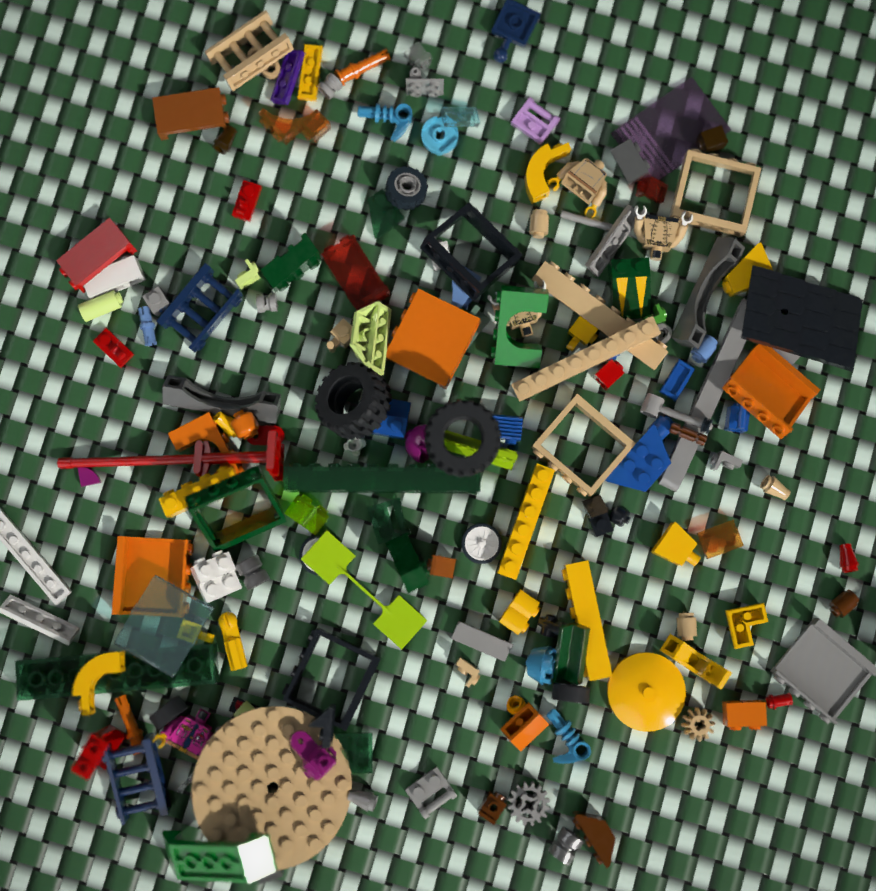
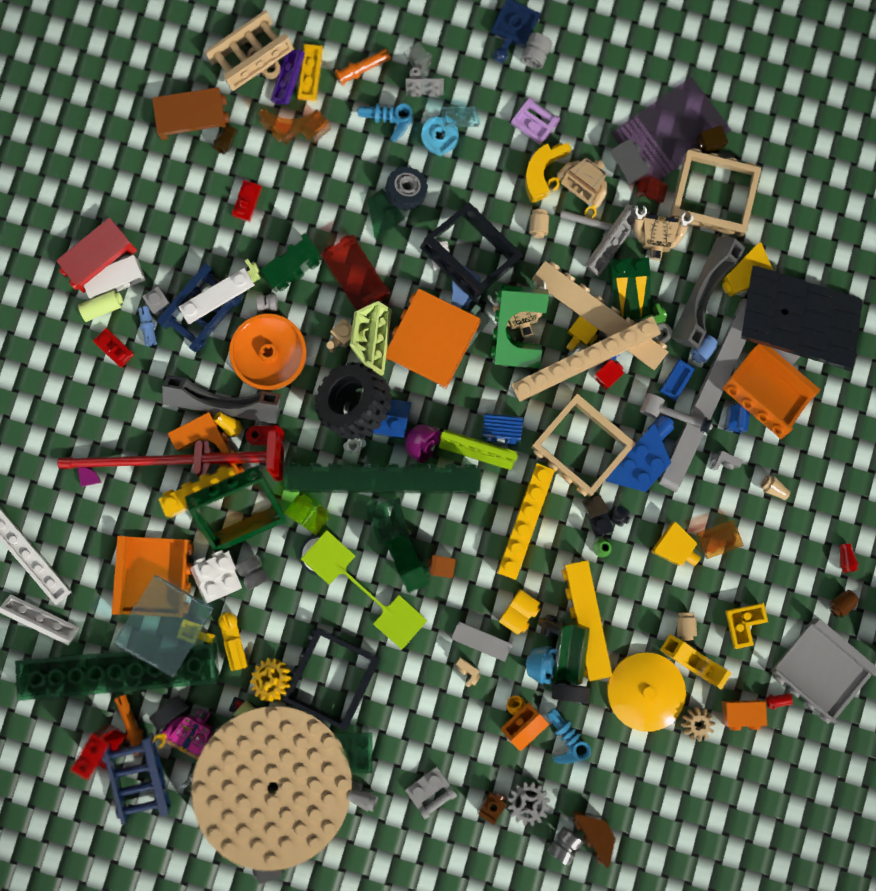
yellow arch [73,651,125,716] -> none
green slope [161,830,277,883] -> none
orange head [231,410,260,440] -> none
magenta piece [290,731,337,780] -> none
black slope [308,704,336,749] -> none
light grey wheel [317,73,343,100] -> none
black tyre [425,399,501,477] -> none
white wheel [461,523,502,564] -> none
reddish brown axle [669,422,707,445] -> none
none -> white plate [179,268,255,324]
none -> orange dish [229,314,307,391]
none -> yellow gear [250,658,291,702]
none -> light grey wheel [521,33,552,69]
none -> bright green cone [593,538,612,558]

